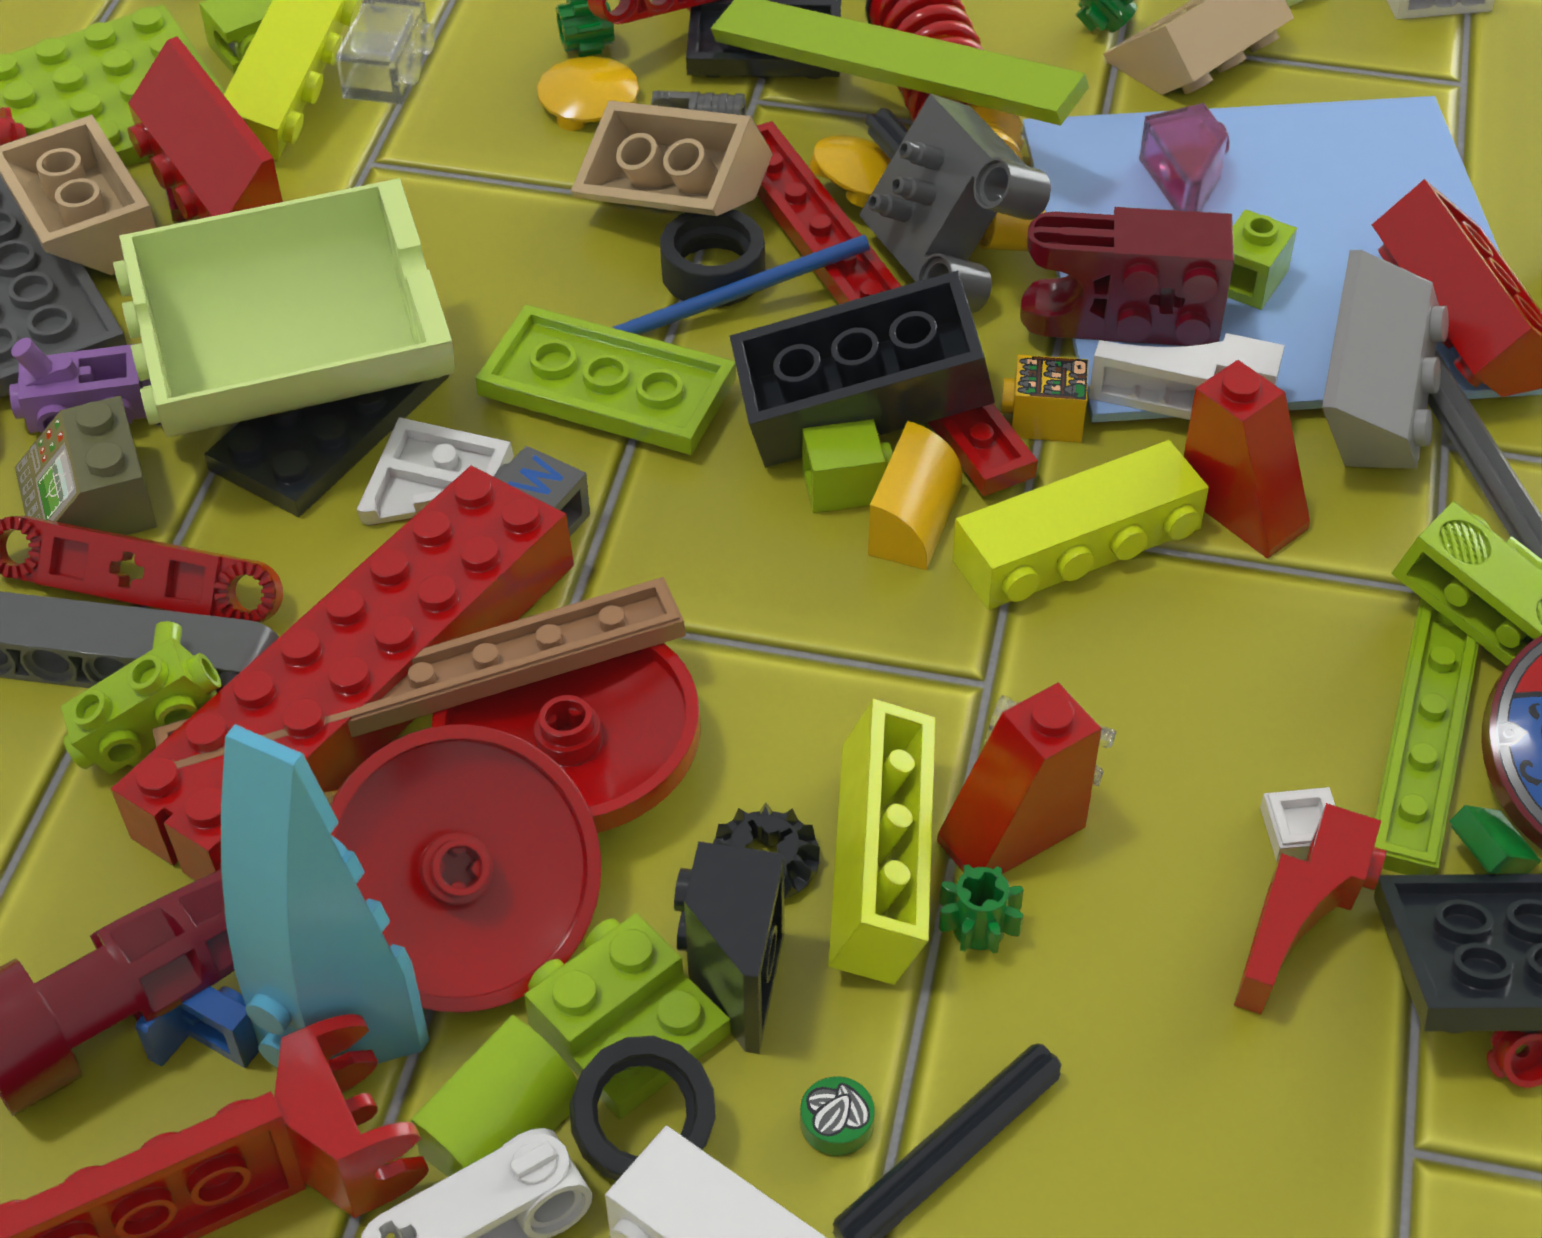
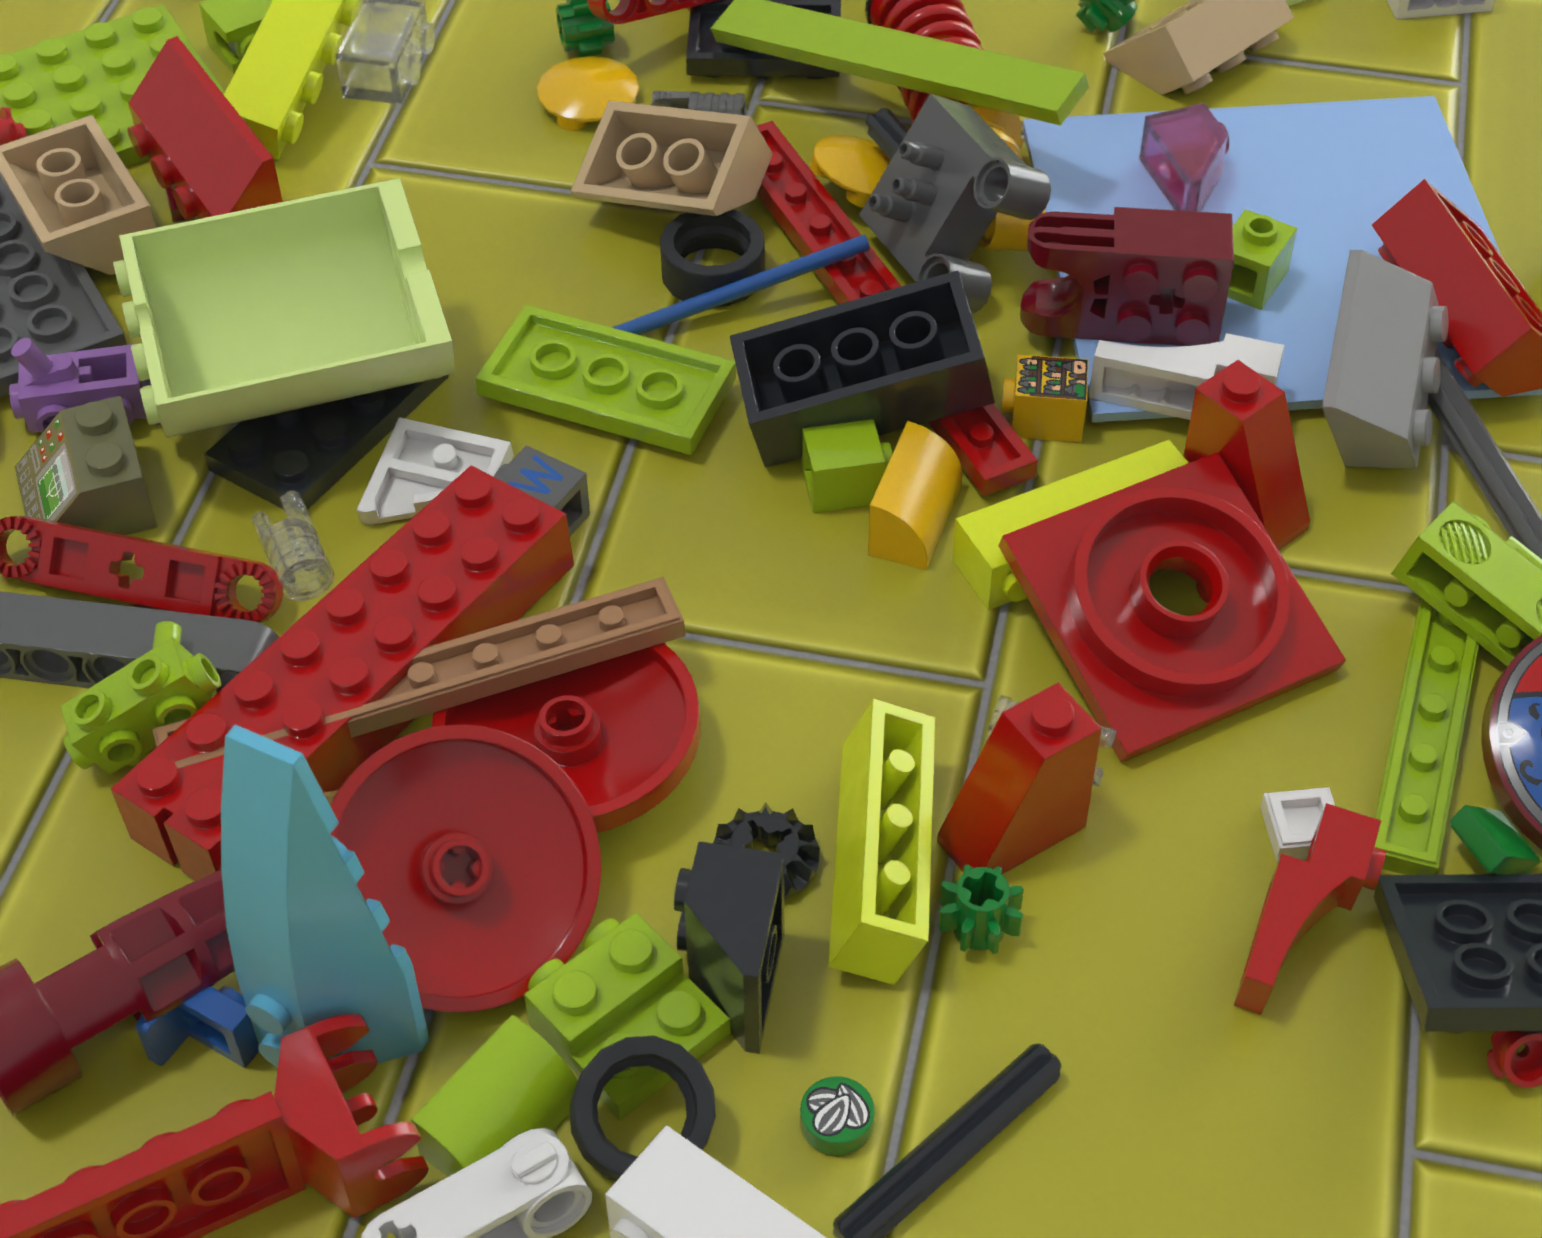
none -> clear hinge [251,490,334,601]
none -> red piece [998,452,1346,763]

